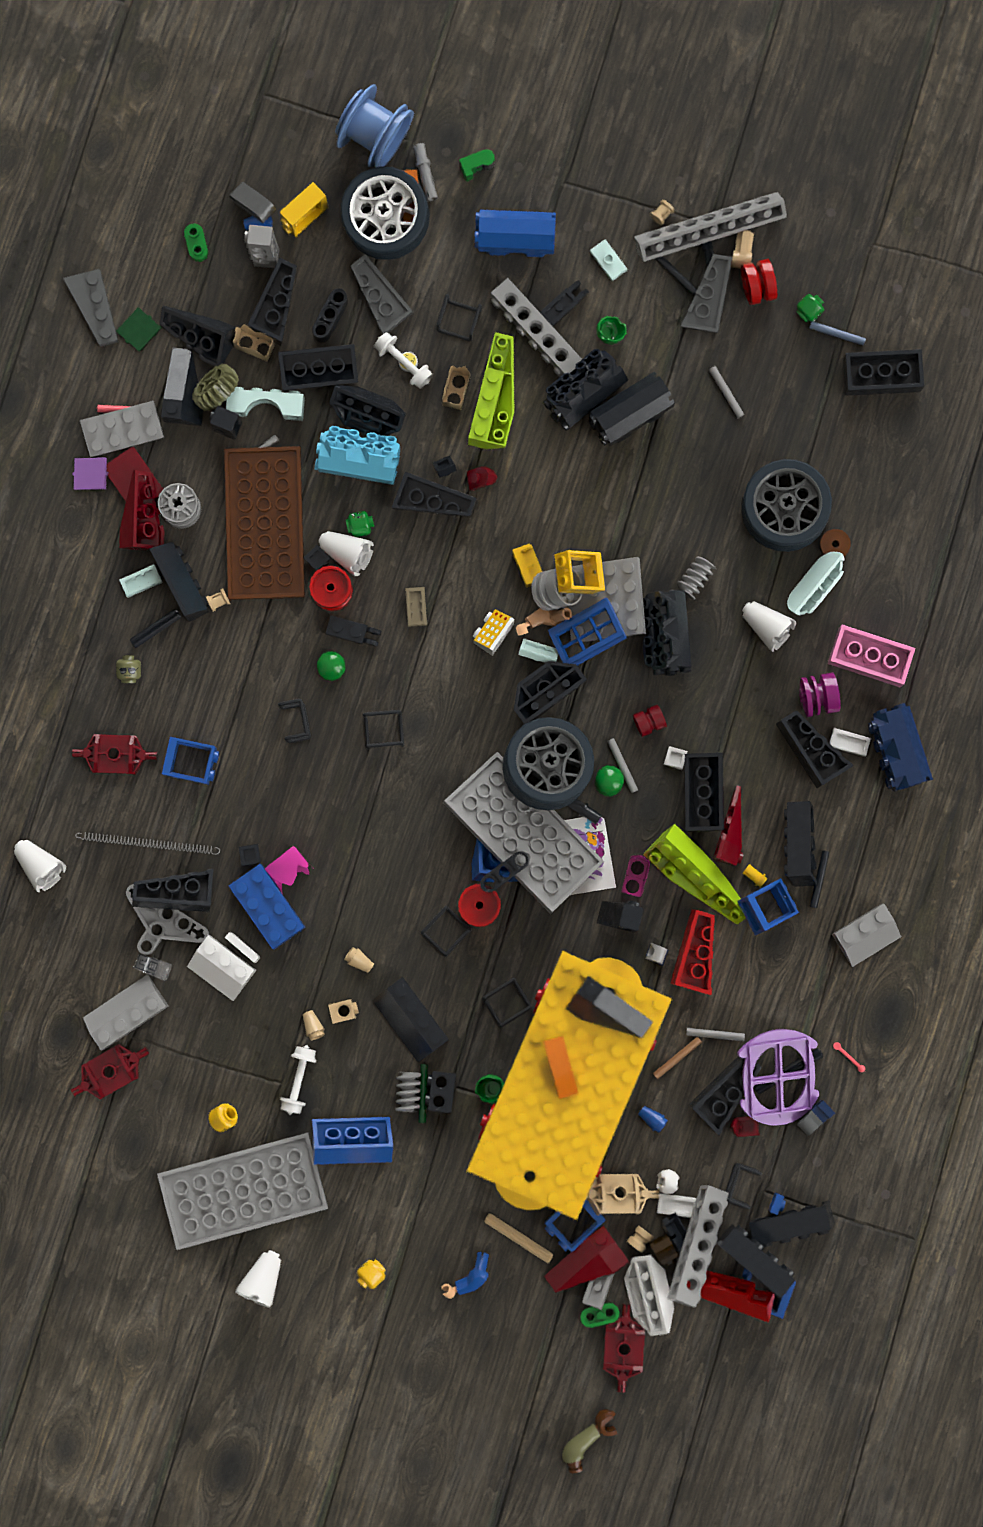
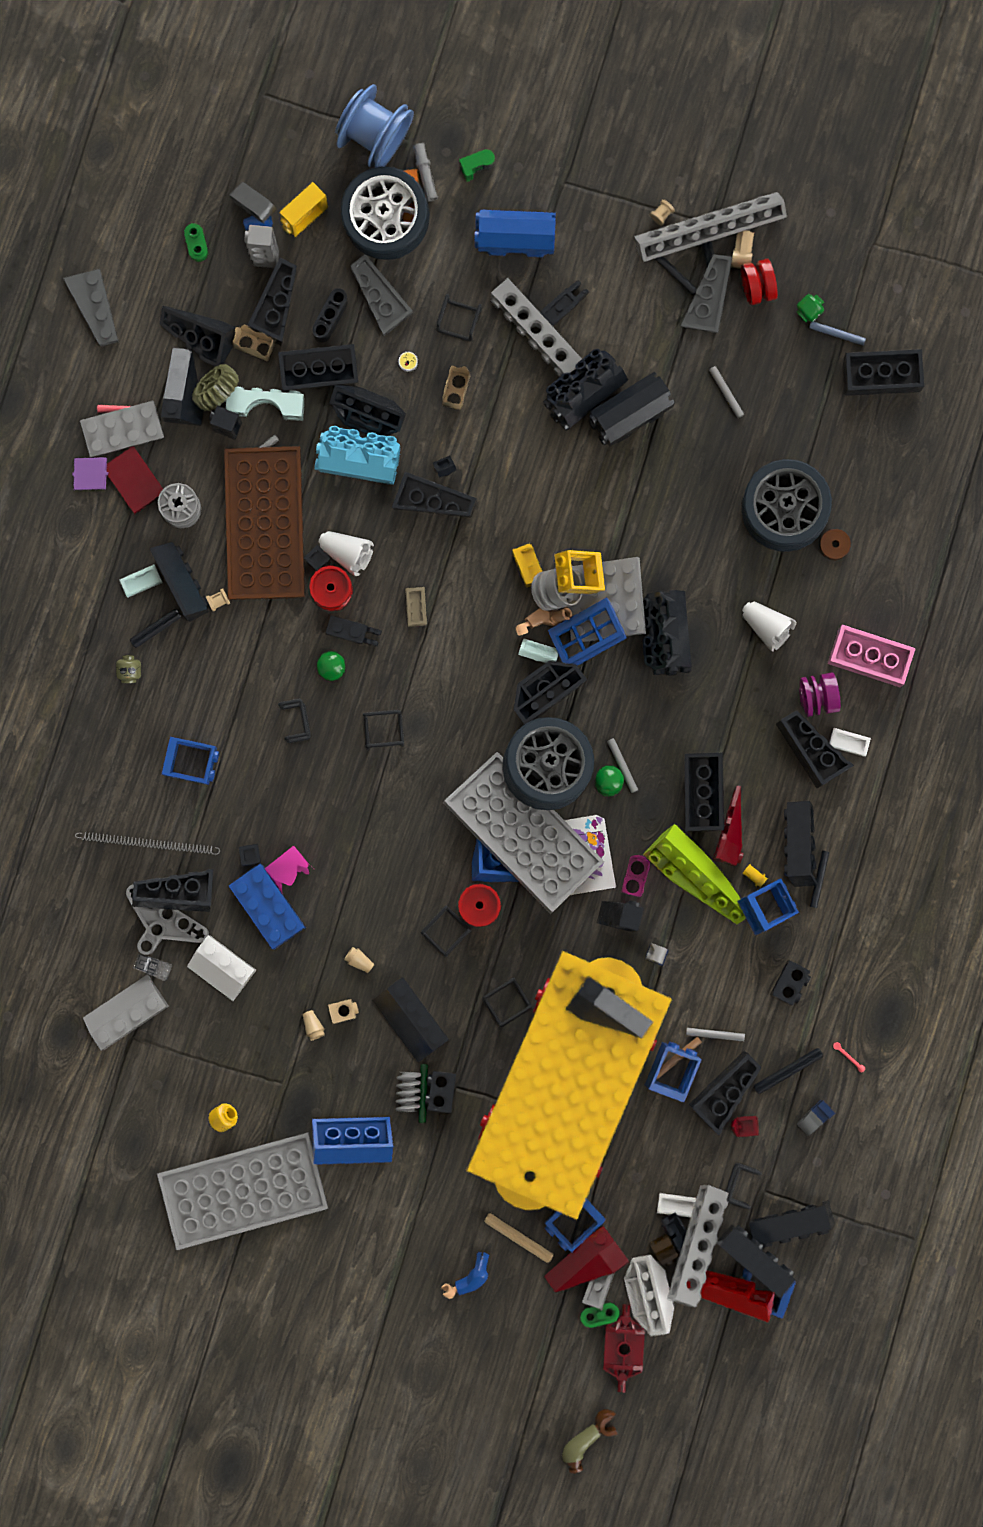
white cone [14,840,66,892] -> none
dark red plate [71,1044,150,1099] -> none
dark red plate [72,734,158,775] -> none
dark green piece [116,307,161,352] -> none
dark red wedge [119,470,164,550] -> none
white tile [225,932,260,963] -> none
white cone [235,1250,281,1308] -> none
white piece [280,1045,316,1115] -> none
green head [346,511,374,537] -> none
yellow head [357,1260,386,1289] -> none
white piece [374,332,433,388] -> none
dark red plate [467,466,498,490] -> none
lime wedge [468,332,514,449] -> none
slope [473,609,514,656] -> none
green hair [475,1074,505,1104] -> none
black beam [480,851,530,892] -> none
orange slope [543,1036,579,1099] -> none
black axle [567,799,602,825] -> none
tan plate [586,1174,659,1215] -> none
light aqua plate [590,239,627,281] -> none
green hair [596,316,626,345] -> none
tan wheel [627,1225,654,1253] -> none
dark red wheel [632,704,667,737] -> none
blue cone [638,1106,668,1133] -> none
white piece [656,1169,679,1194] -> none
white tile [664,746,688,770] -> none
red wedge [670,909,715,995] -> none
light grey piece [677,556,716,600] -> none
medium lavender window [738,1029,819,1125] -> none
blue plate [768,1192,786,1215] -> none
light aqua brick [787,552,845,615] -> none
light grey slope [832,903,901,967] -> none
dark blue brick [867,703,933,791] -> none
none -> blue window [645,1041,702,1102]
none -> black brick [770,960,811,1006]

